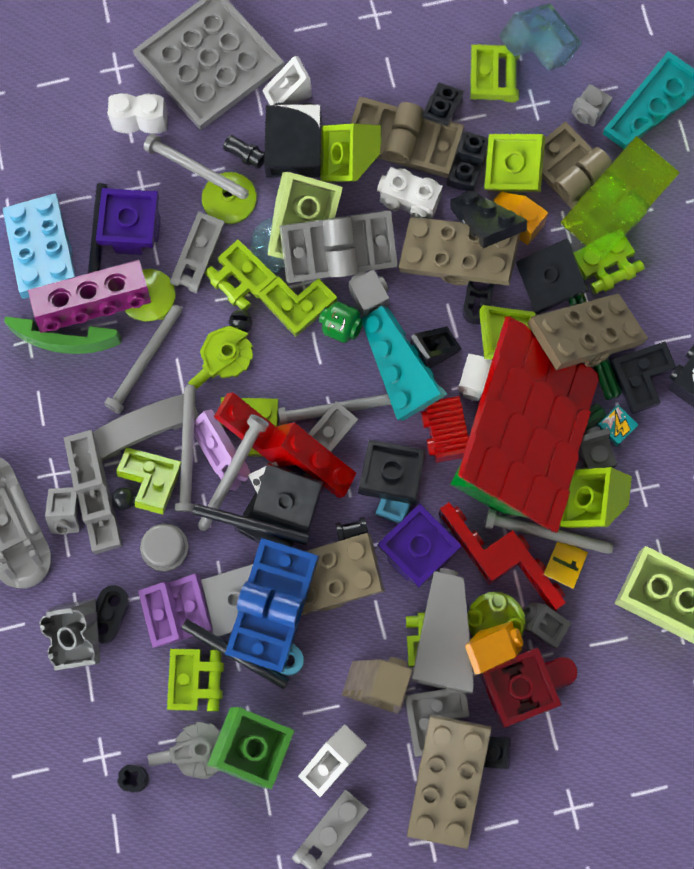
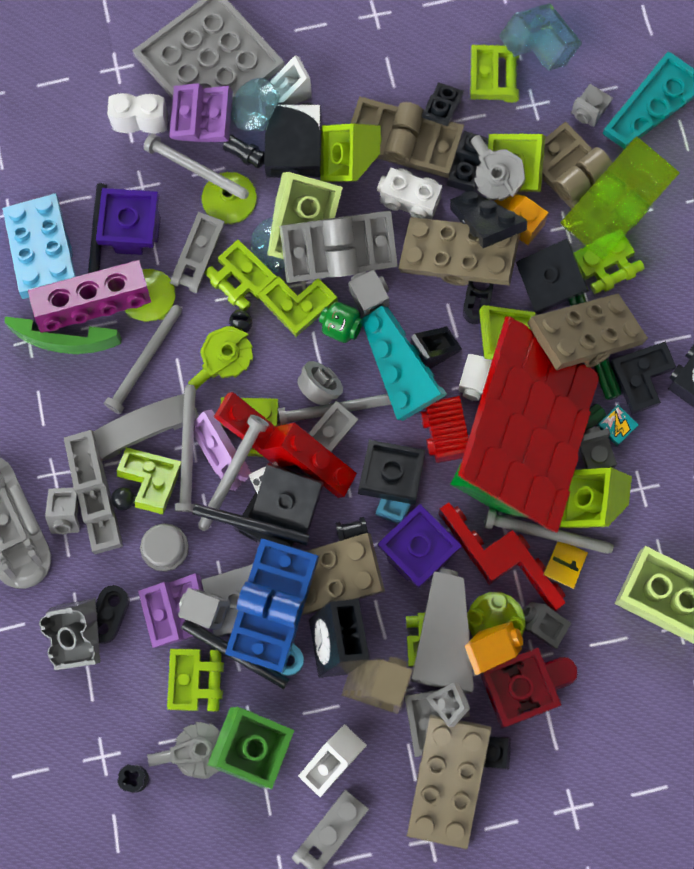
none -> medium lavender slope [169,83,233,142]
none -> light grey brick [178,588,231,630]
none -> clear light blue dish [231,78,280,131]
none -> light grey piece [297,361,343,405]
none -> black brick [309,599,370,678]
none -> light grey piece [427,683,470,727]
none -> light grey piece [471,135,525,201]

